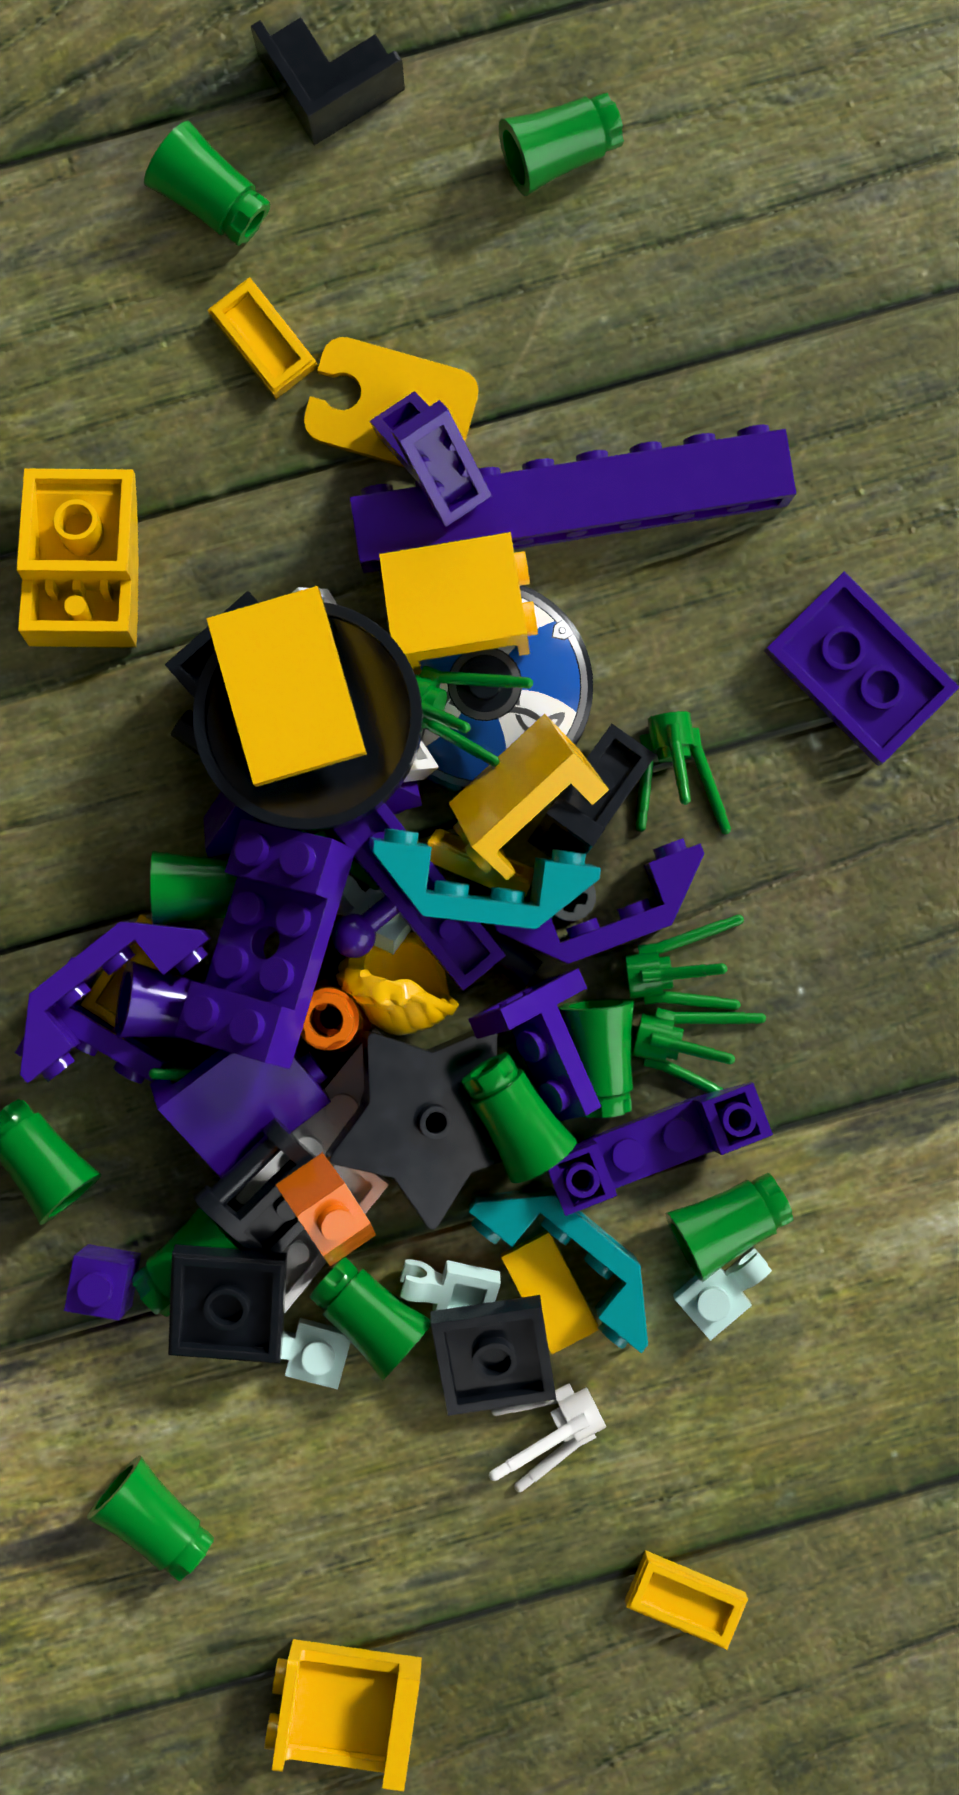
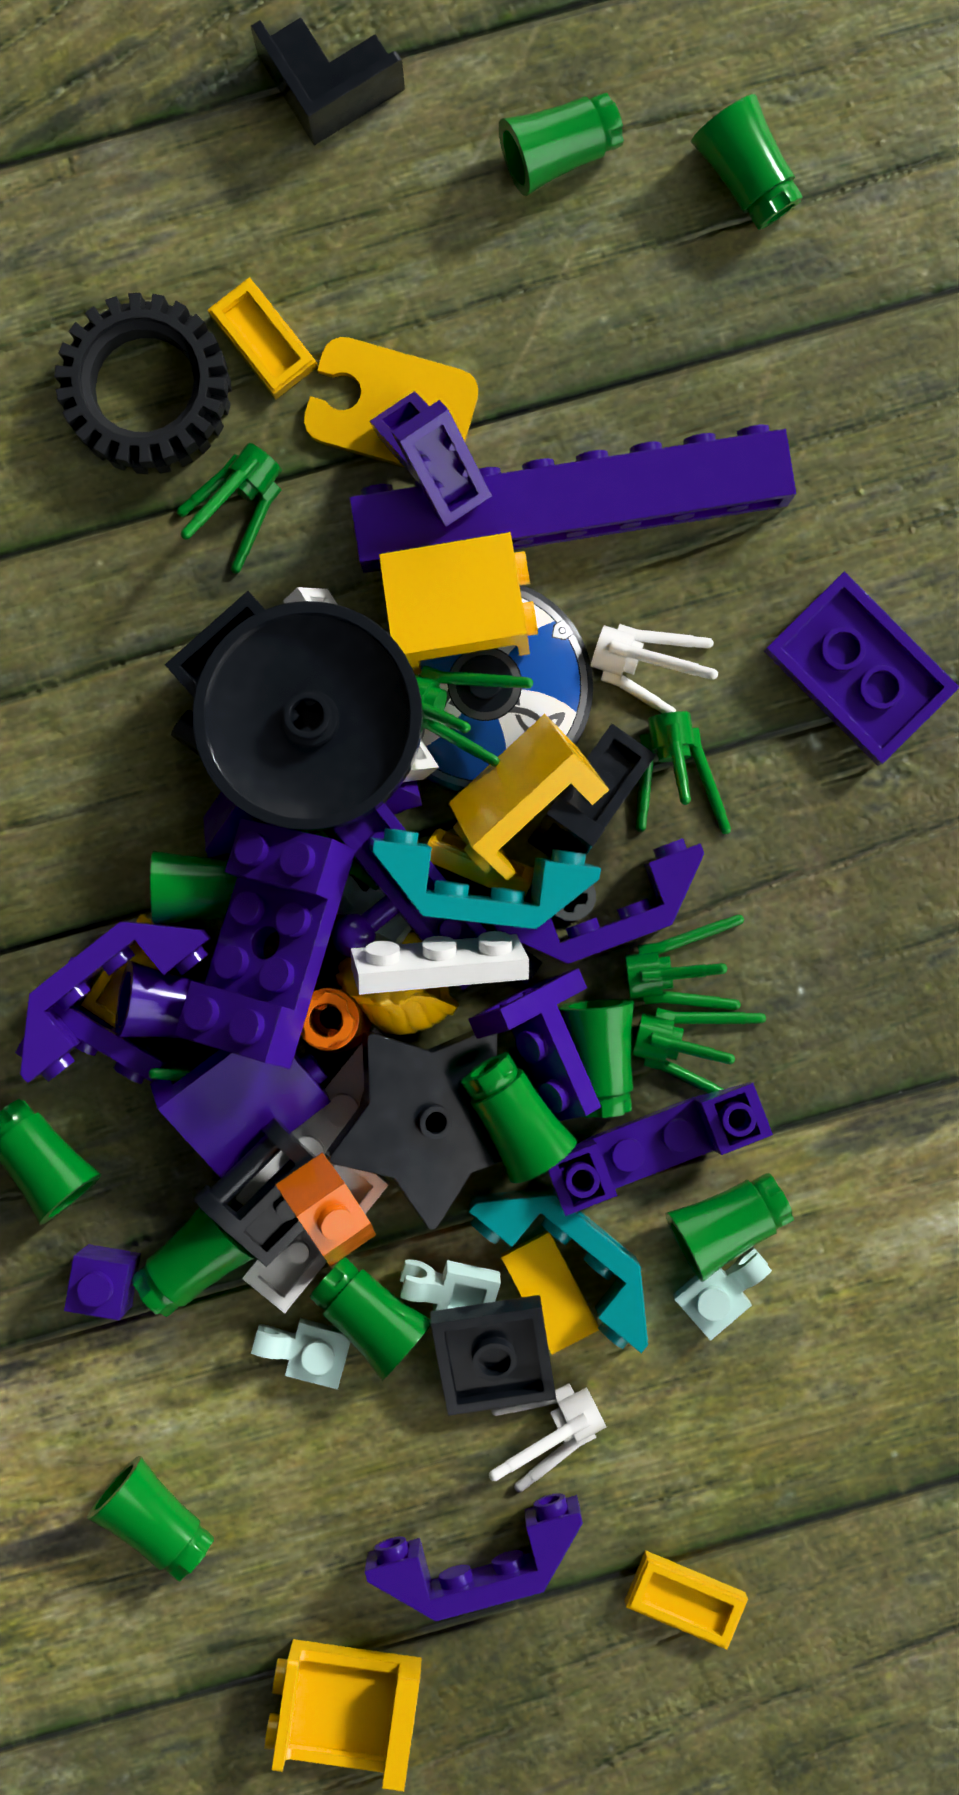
yellow slope [17,468,139,648] -> none
green plant [144,121,270,246] -> none
black tile [168,1244,288,1364] -> none
yellow tile [206,586,367,787] -> none
none -> black tyre [55,293,232,474]
none -> green plant [177,443,282,574]
none -> white plate [351,931,529,995]
none -> dark purple slope [365,1493,583,1621]
none -> white plant [591,624,718,713]
none -> green plant [691,94,803,230]

